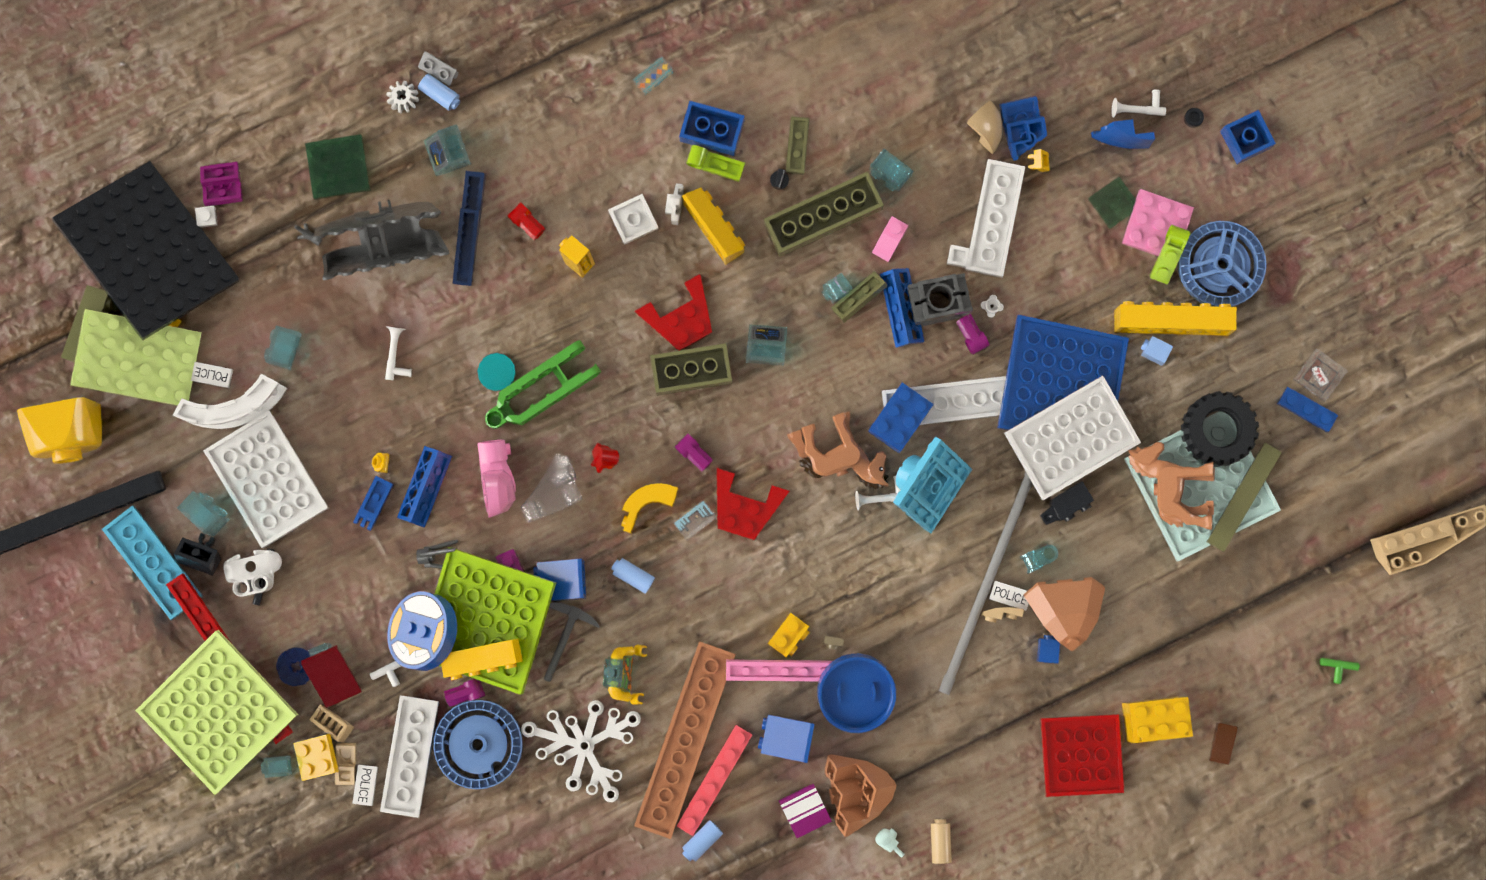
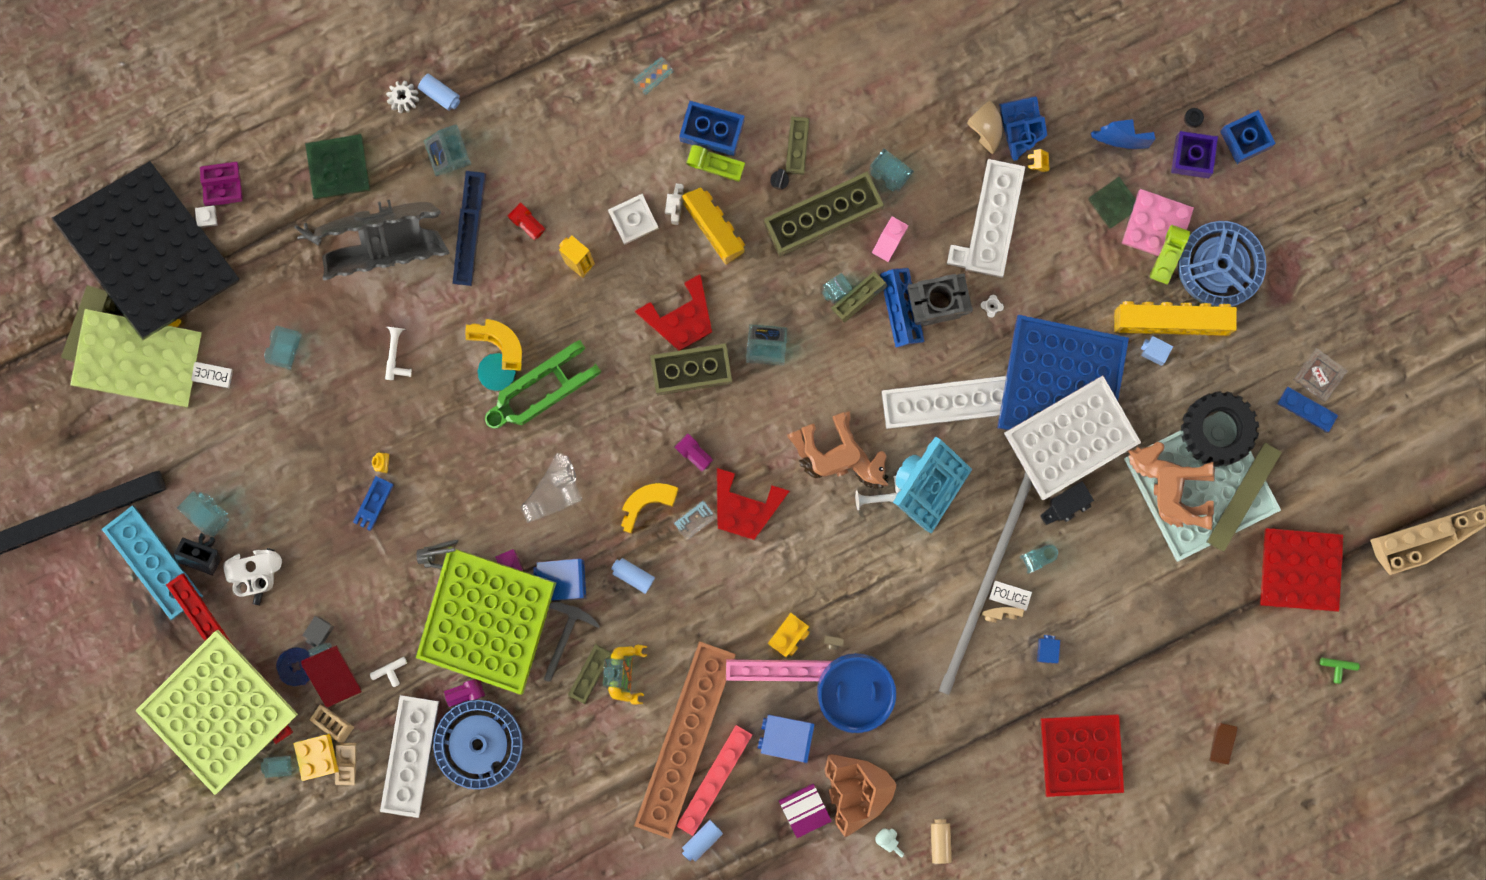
yellow piece [17,397,102,464] -> none
white fence [173,374,288,429] -> none
white plate [203,411,329,549] -> none
white tile [352,764,378,806] -> none
piece [387,591,457,671] -> none
blue fence [397,446,452,528] -> none
light grey hinge [418,51,459,86] -> none
yellow brick [441,639,523,680] -> none
bright pink piece [477,440,516,518] -> none
white plant [521,700,641,802] -> none
red piece [591,443,619,473] -> none
blue brick [868,382,934,453] -> none
magenta piece [956,314,990,355] -> none
nougat brick [1023,577,1105,651] -> none
white piece [1112,90,1166,118] -> none
yellow container [1122,696,1193,743] -> none
none -> dark grey brick [302,616,335,647]
none -> yellow arch [465,319,522,371]
none -> olive tile [568,644,612,704]
none -> dark purple brick [1171,131,1218,179]
none -> red plate [1260,528,1343,612]

